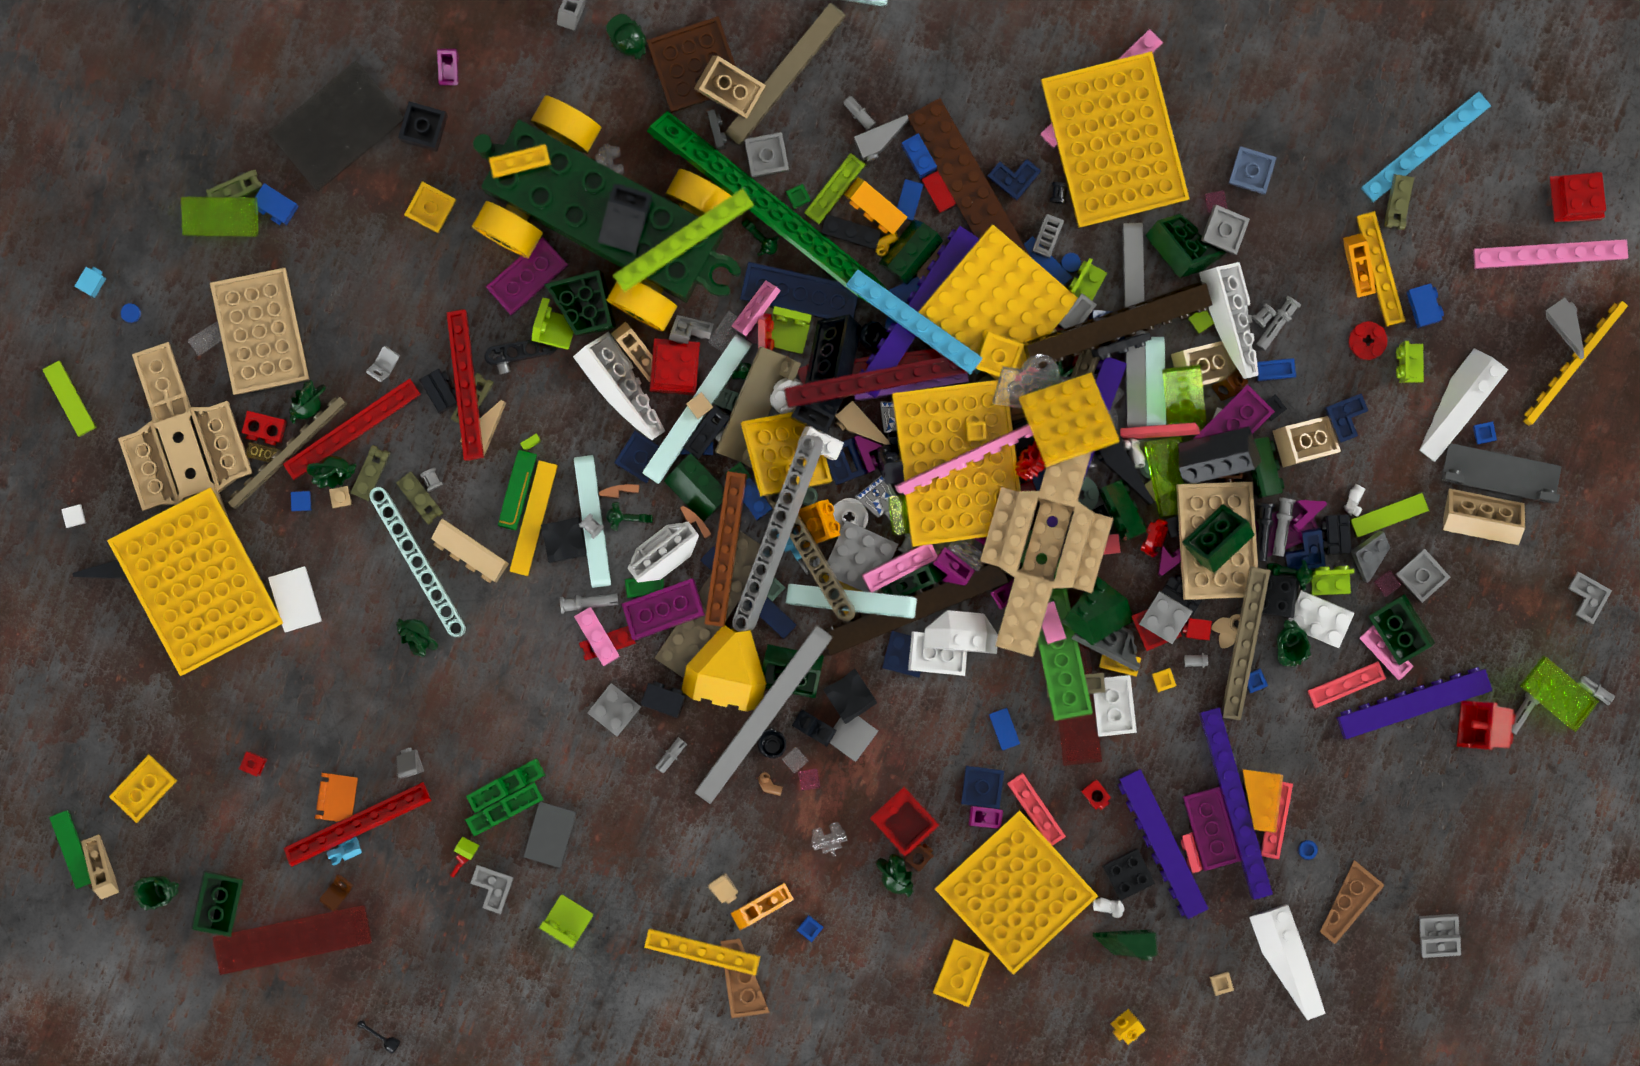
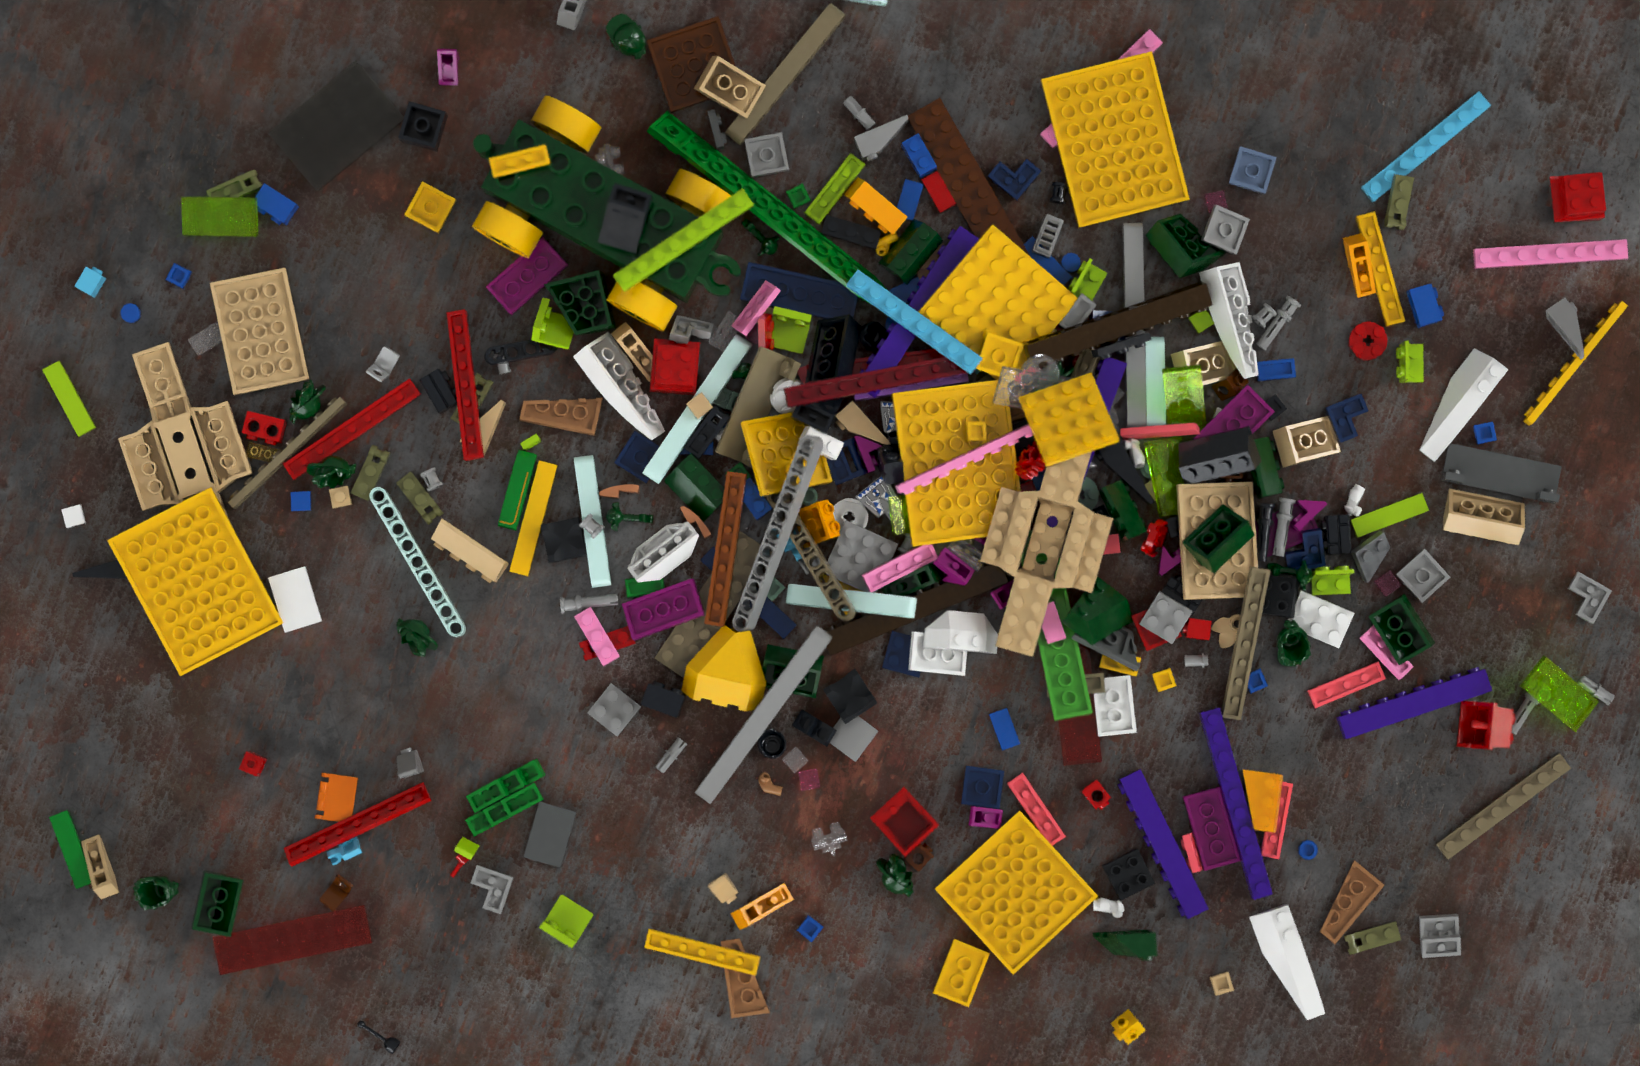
yellow tile [109,754,177,823] -> none
none -> blue tile [165,263,192,289]
none -> medium nougat wing [520,398,603,436]
none -> olive plate [1344,921,1401,955]
none -> dark tan plate [1436,753,1571,860]

